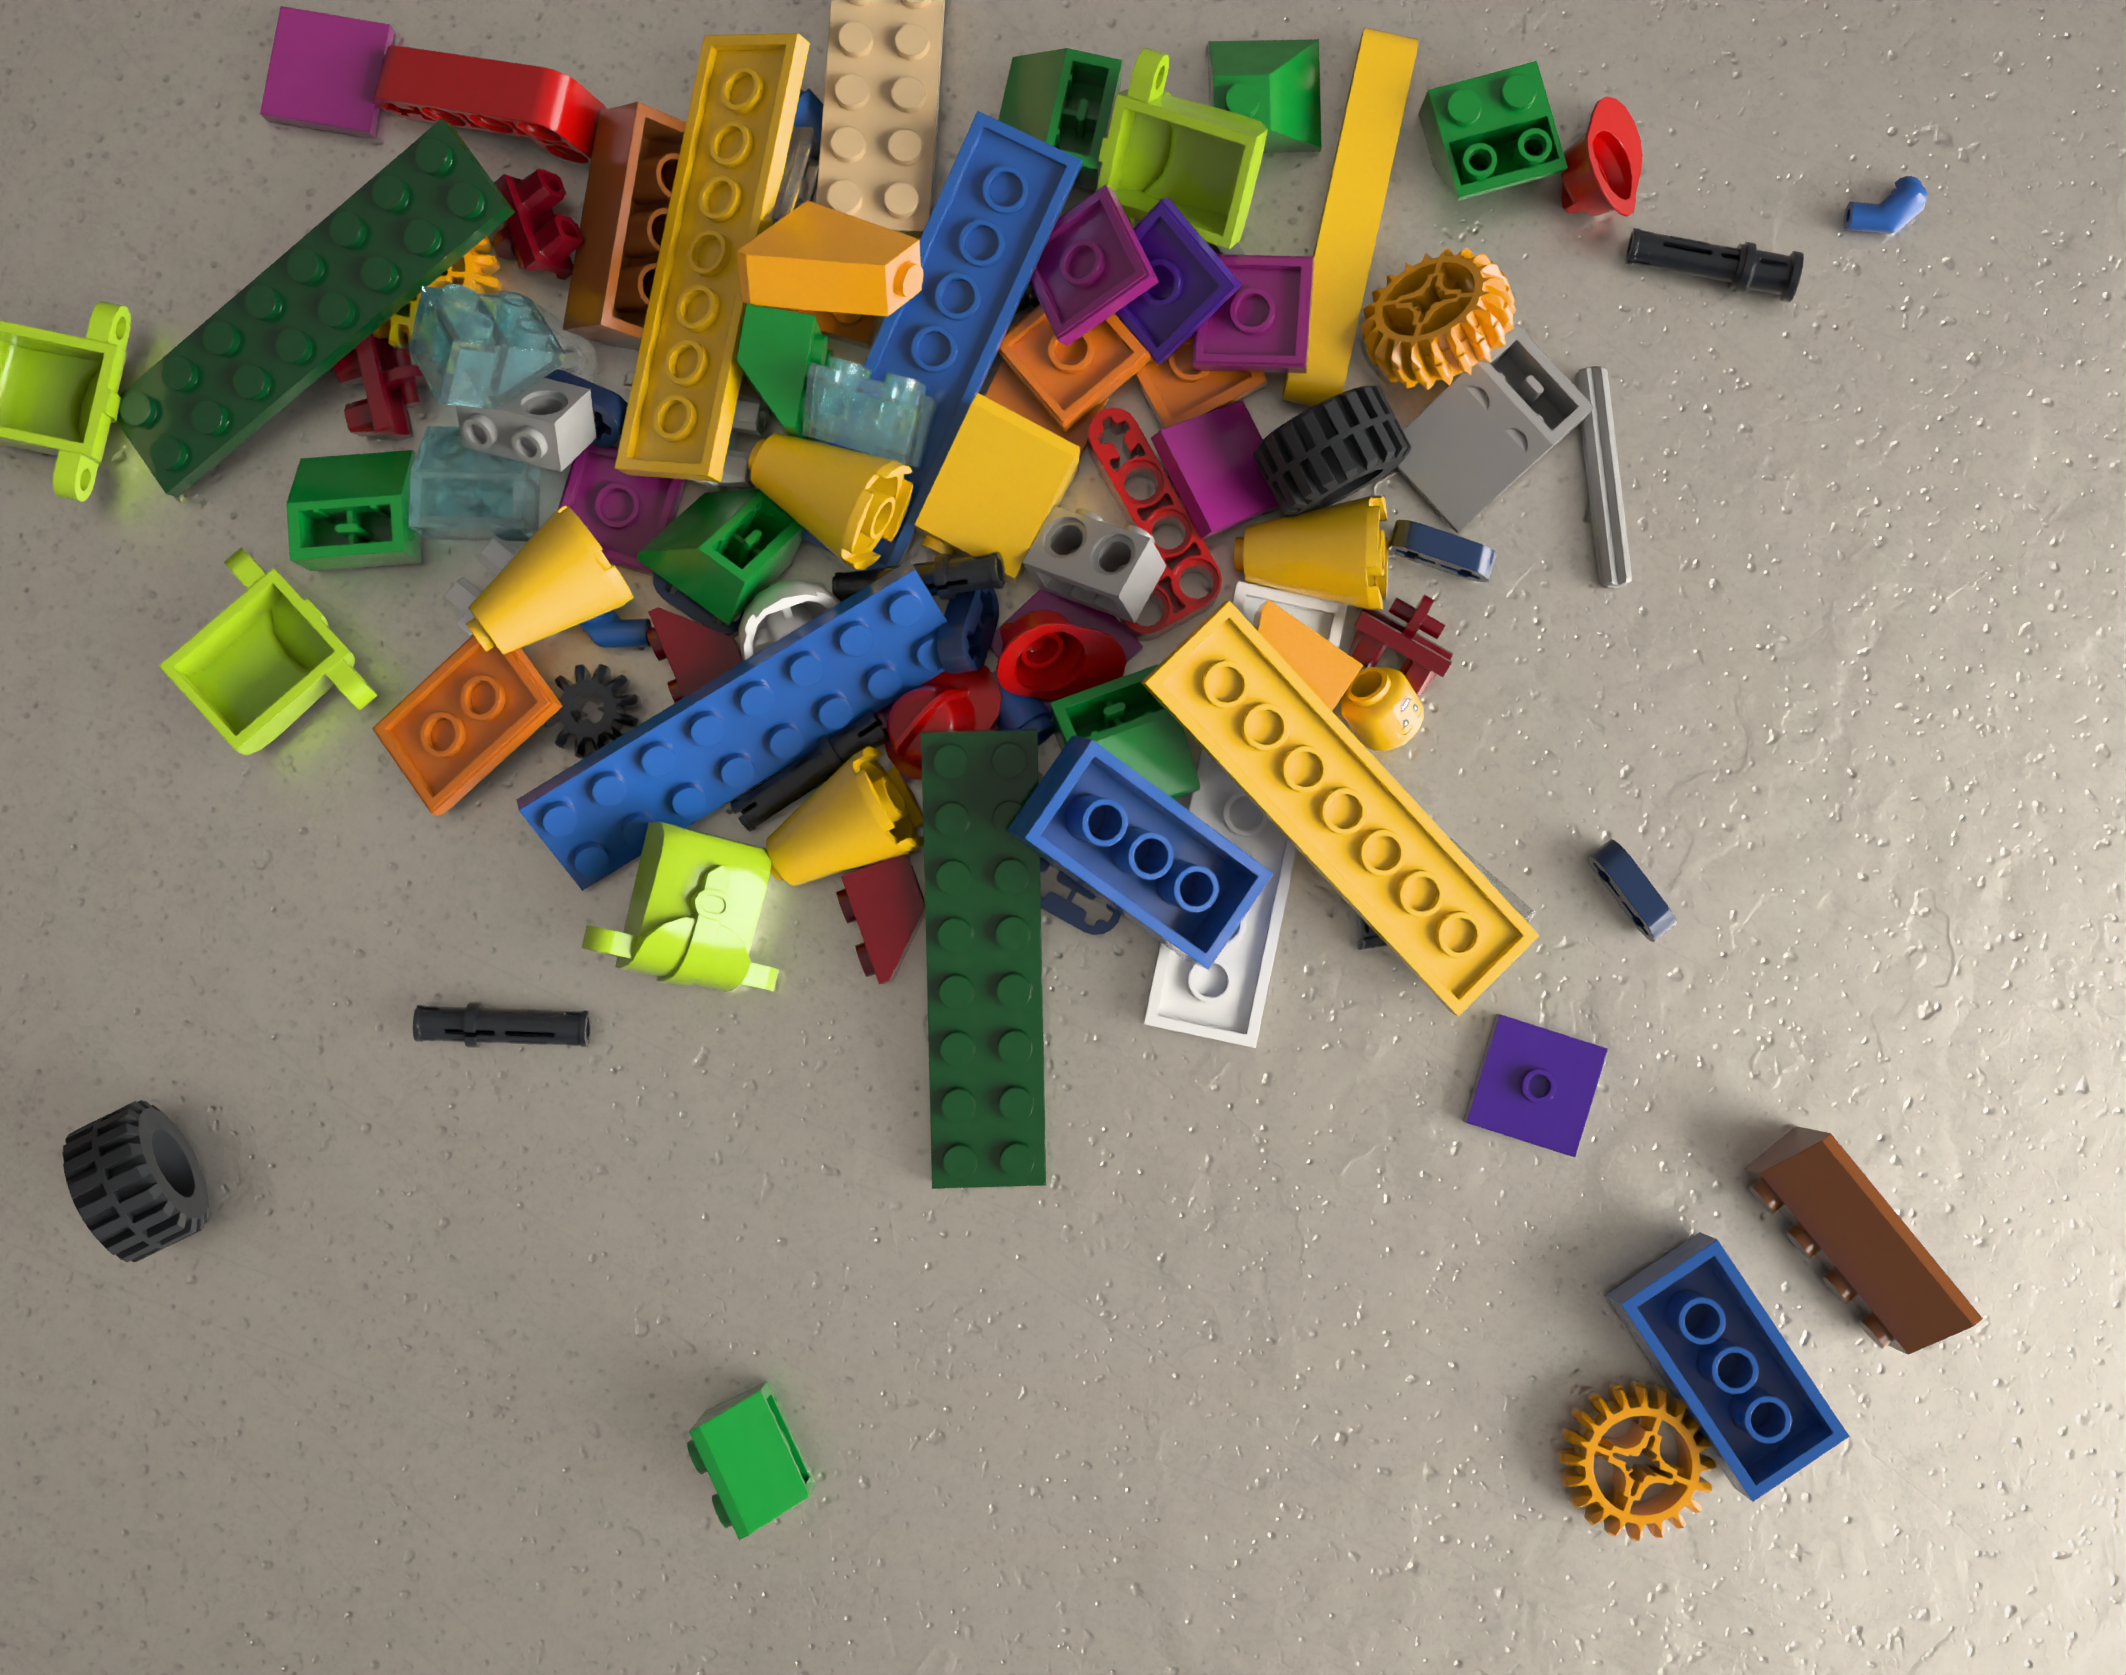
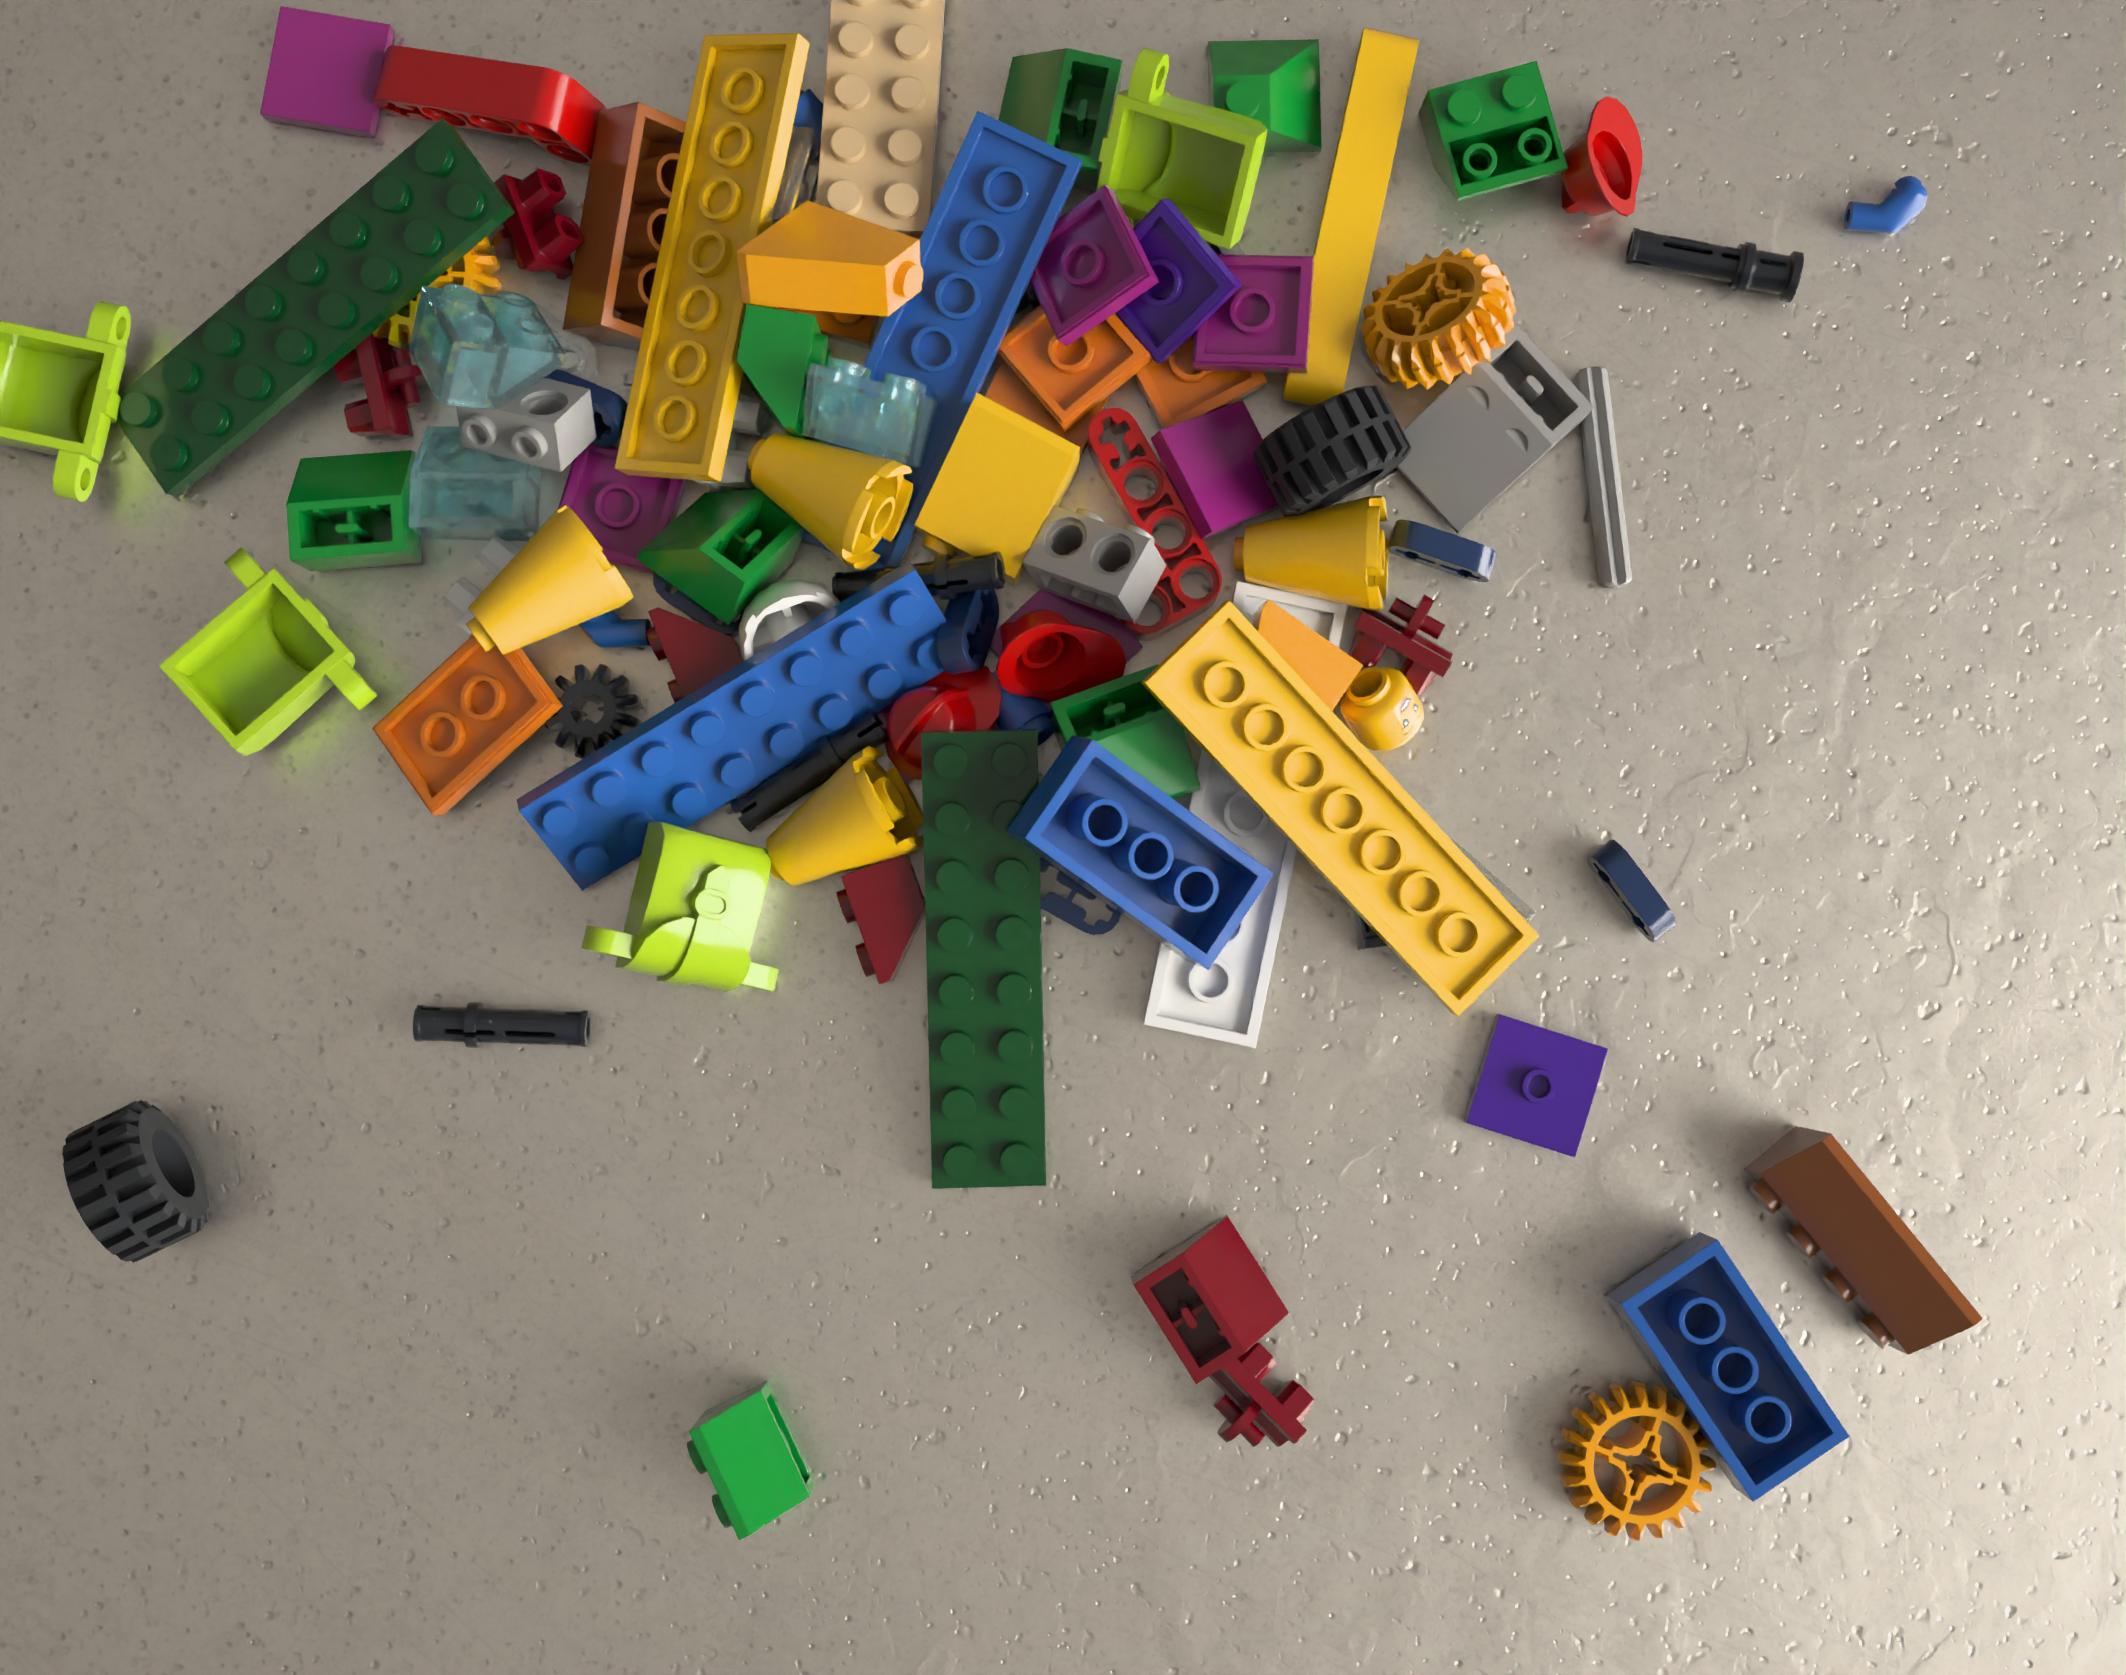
none -> dark red slope [1131,1215,1289,1384]
none -> dark red hips [1209,1342,1315,1447]

